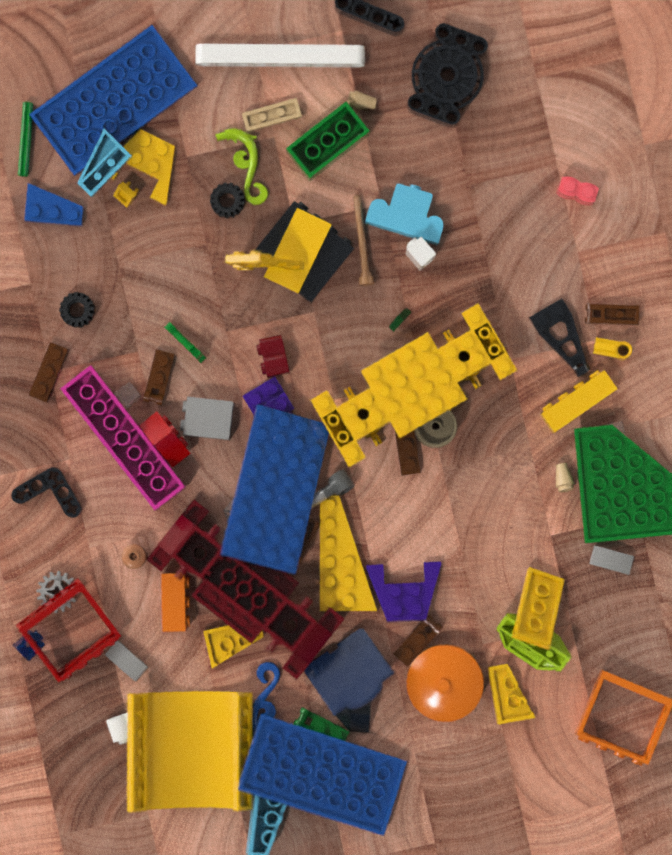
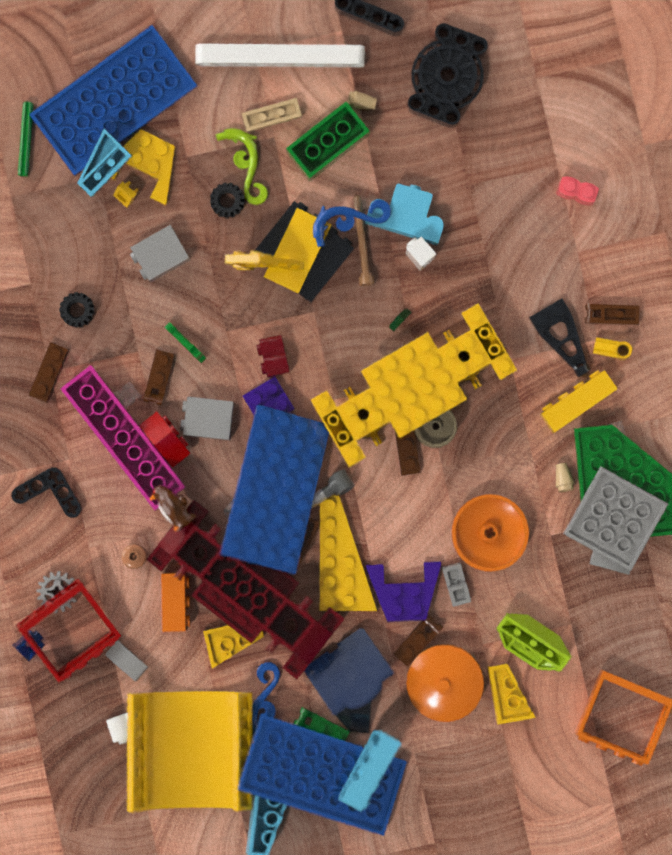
blue wing [24,183,84,226] -> none
yellow tile [512,567,565,650] -> none
none -> light grey brick [130,225,190,283]
none -> reddish brown animal [150,485,196,532]
none -> blue plant [313,200,391,247]
none -> medium azure wedge [338,730,402,811]
none -> light grey slope [442,562,471,607]
none -> orange dish [451,494,529,572]
none -> light grey tile [563,466,668,571]

